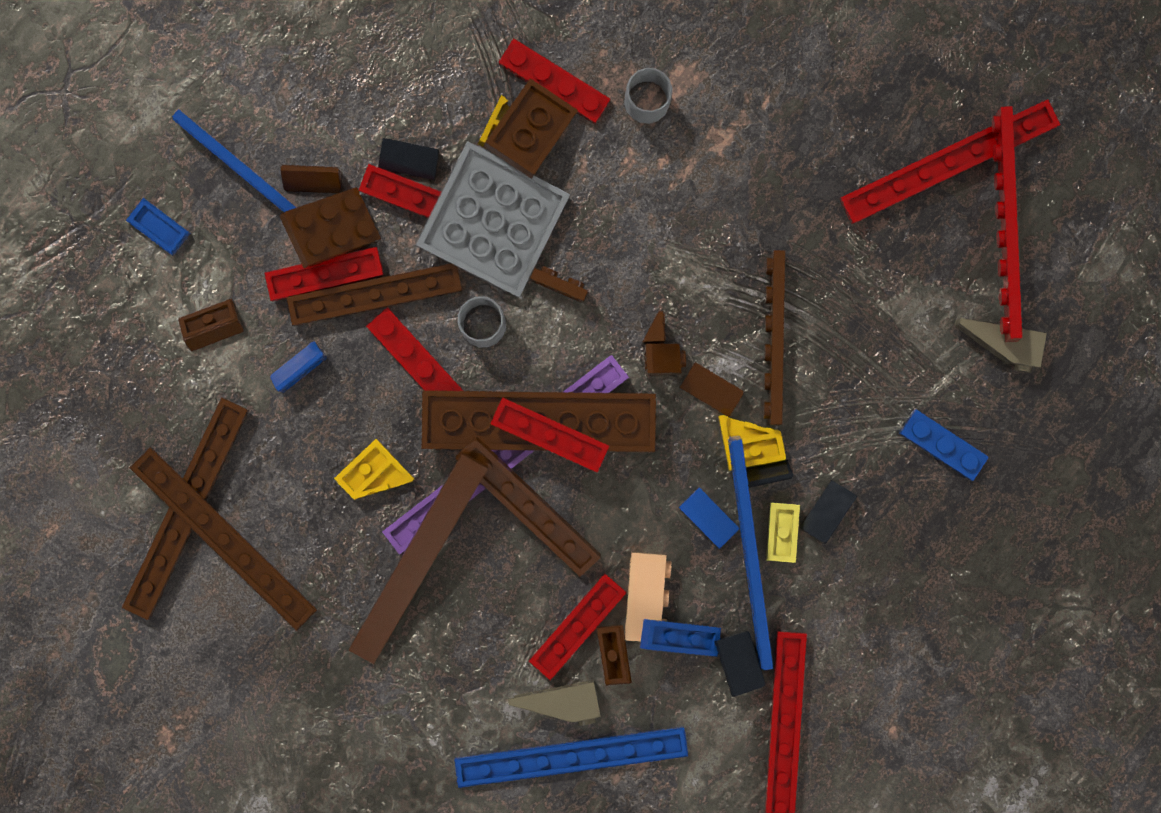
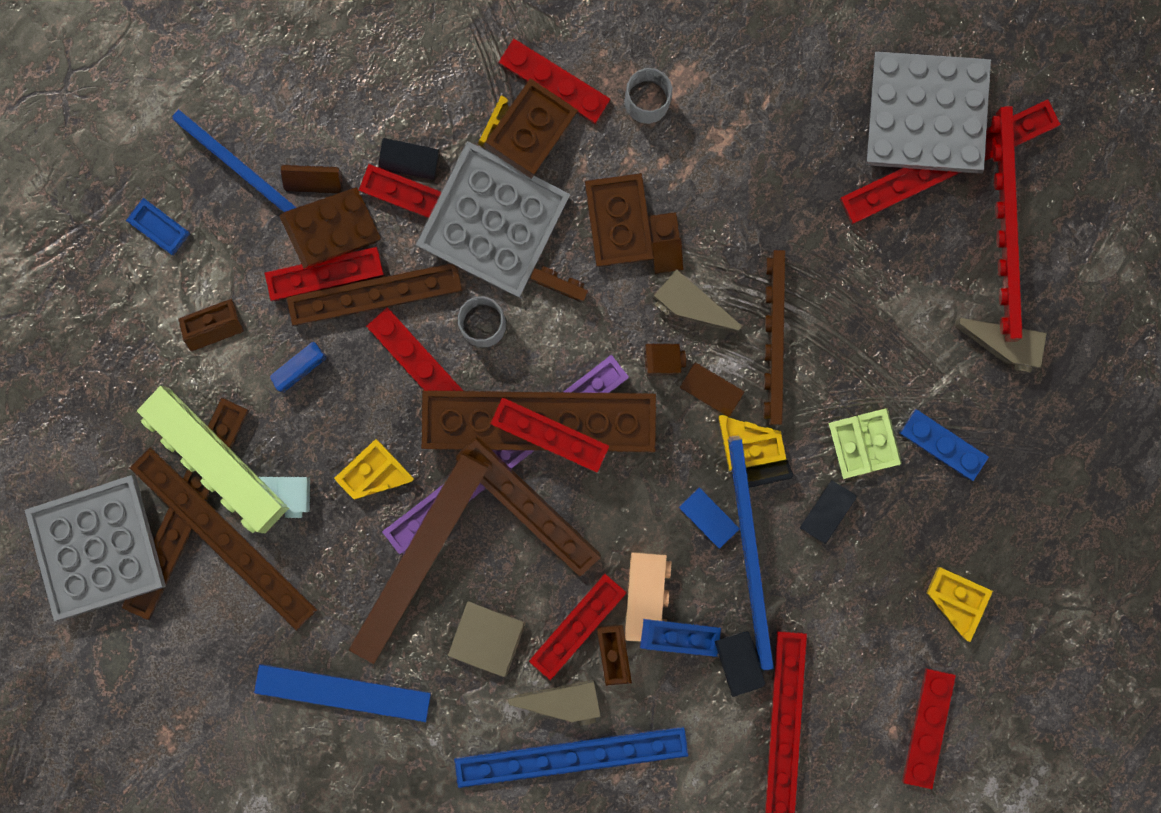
reddish brown slope [641,311,666,346] -> none
light yellow plate [766,502,800,563] -> none
none -> light grey plate [25,475,166,621]
none -> yellowish green brick [137,386,289,533]
none -> blue tile [254,664,431,722]
none -> light aqua brick [259,477,310,518]
none -> dark tan slope [448,601,526,677]
none -> reddish brown plate [585,173,654,268]
none -> reddish brown slope [648,212,684,274]
none -> dark tan slope [653,269,742,333]
none -> yellowish green slope [829,408,902,479]
none -> light grey plate [866,52,991,174]
none -> red plate [902,668,956,789]
none -> yellow wing [926,567,993,642]

